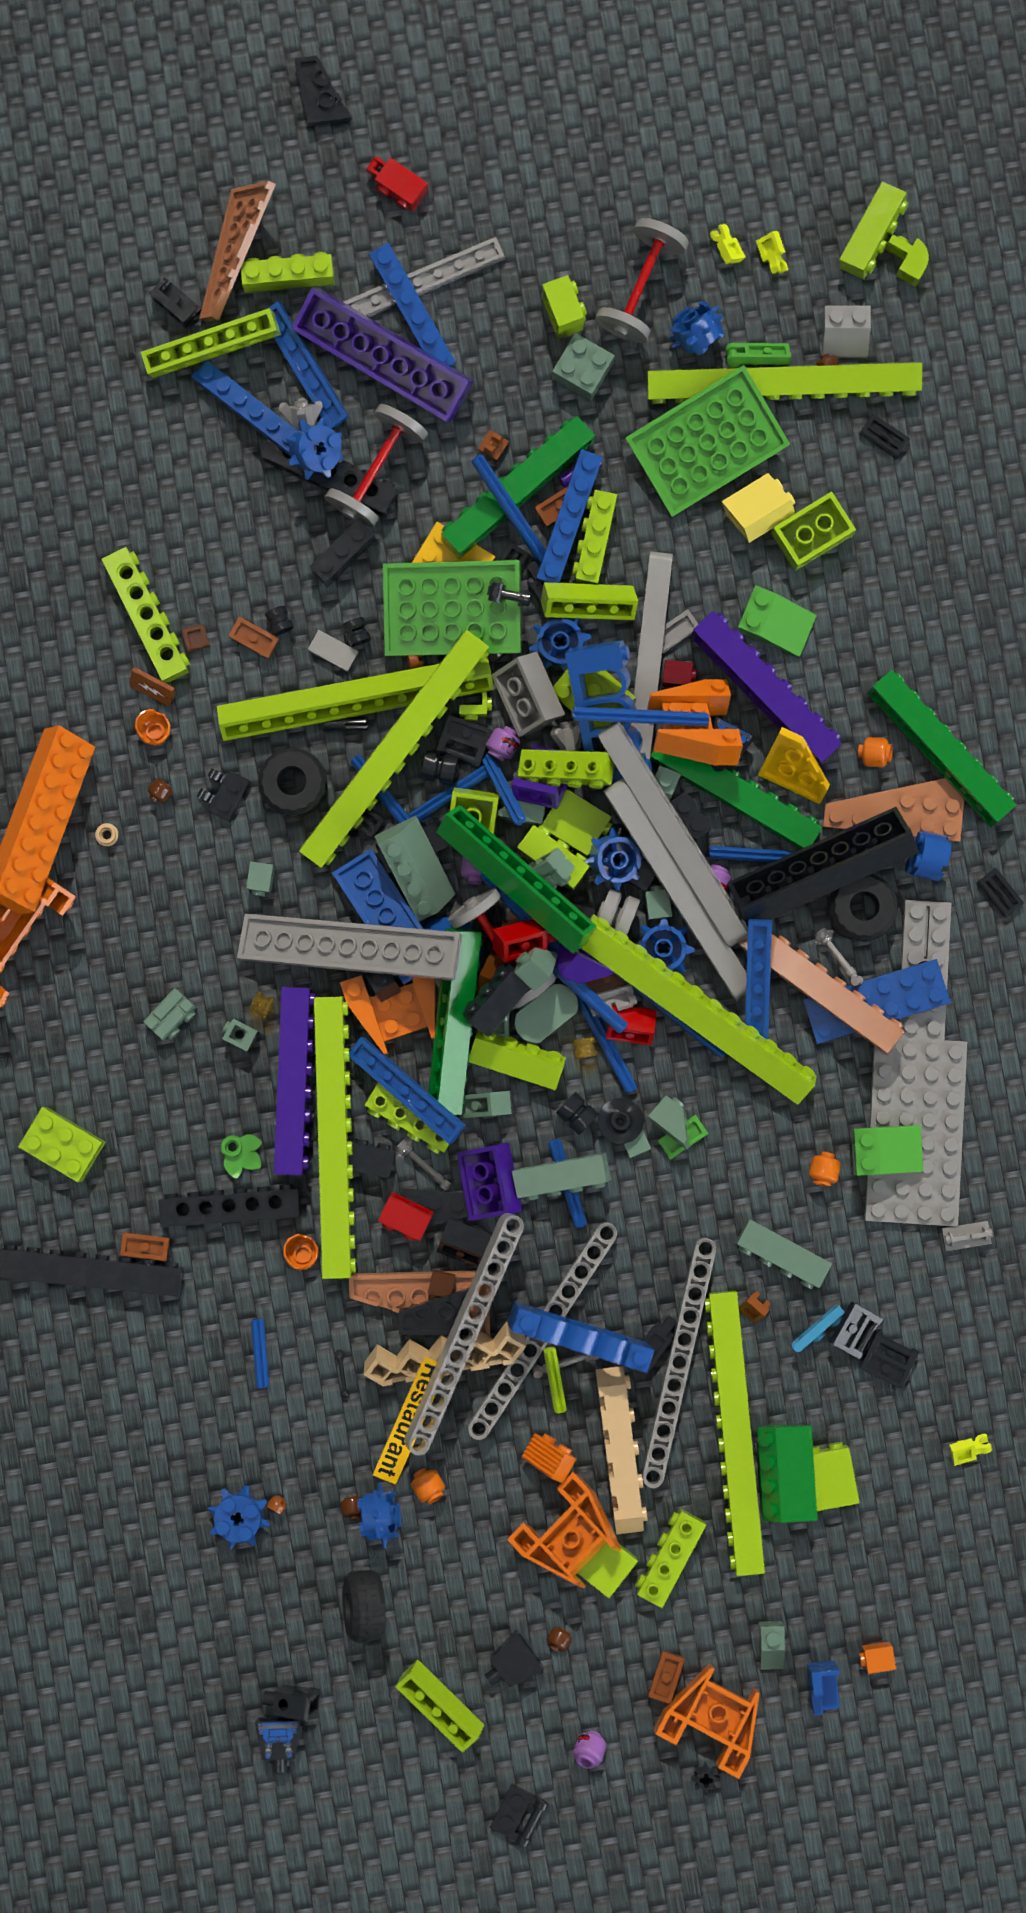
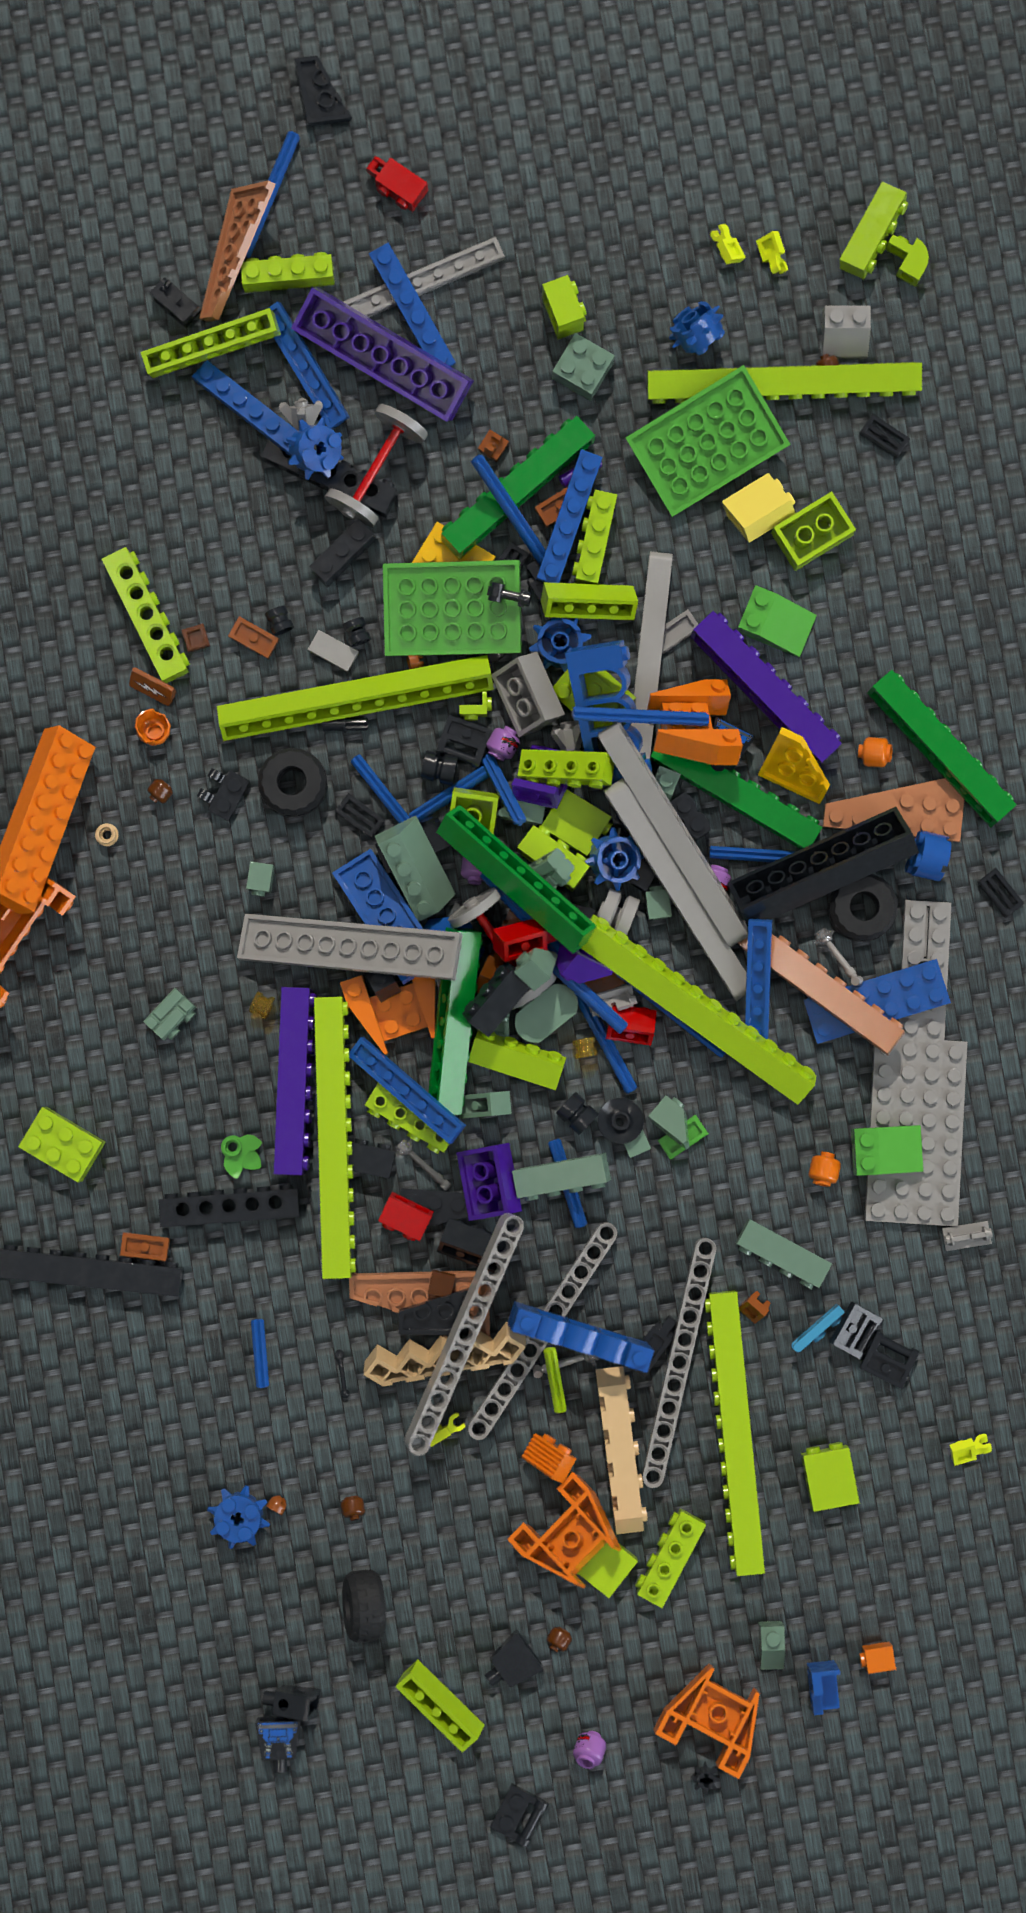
sand green brick [222,1019,260,1052] -> none
orange hair [283,1234,319,1270] -> none
lime brick [299,629,489,868] -> none
blue brick [358,1483,401,1548] -> none
yellow sticker [373,1356,445,1485] -> none
orange head [411,1468,445,1505] -> none
light grey piece [595,218,689,343] -> none
blue brick [636,917,695,973] -> none
dark orange plate [648,1650,685,1704] -> none
dark red brick [662,660,696,687] -> none
bright green plate [725,343,791,368] -> none
green slope [757,1424,817,1523] -> none
none -> blue axle [245,131,300,258]
none -> neon yellow plate [430,1412,466,1447]

